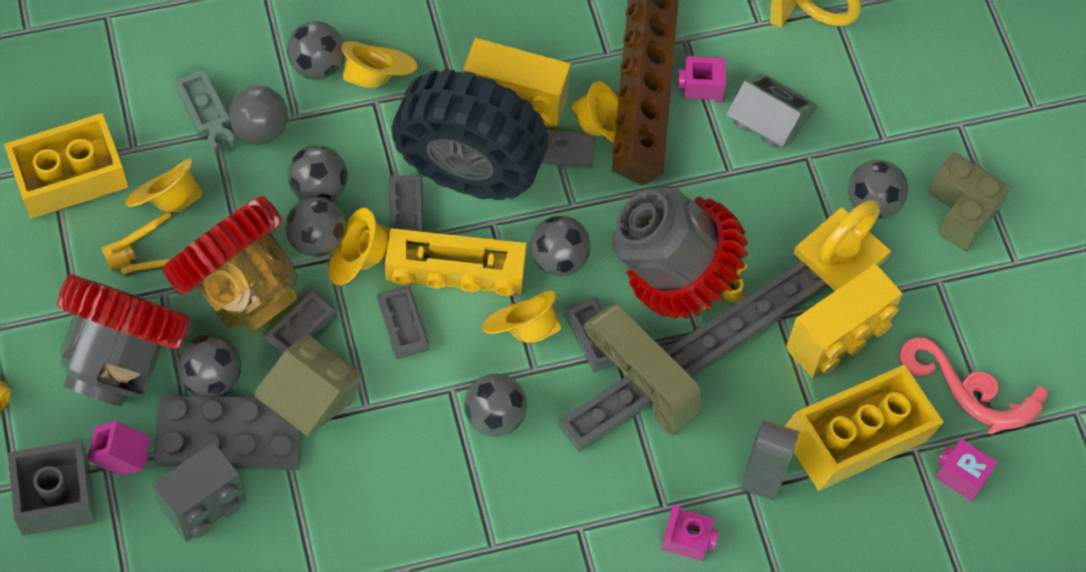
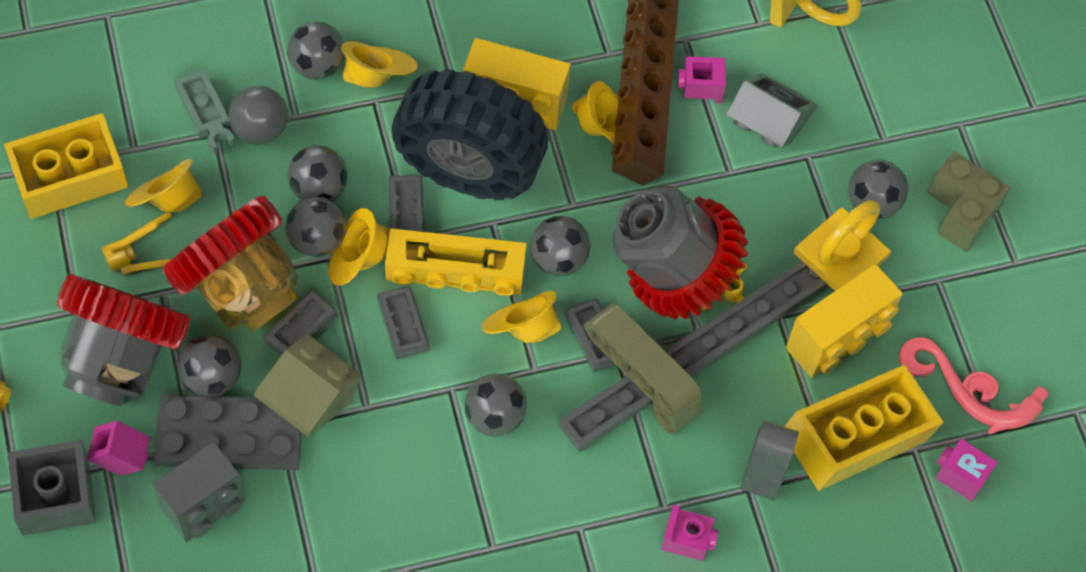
dark grey plate [541,130,595,168] -> none

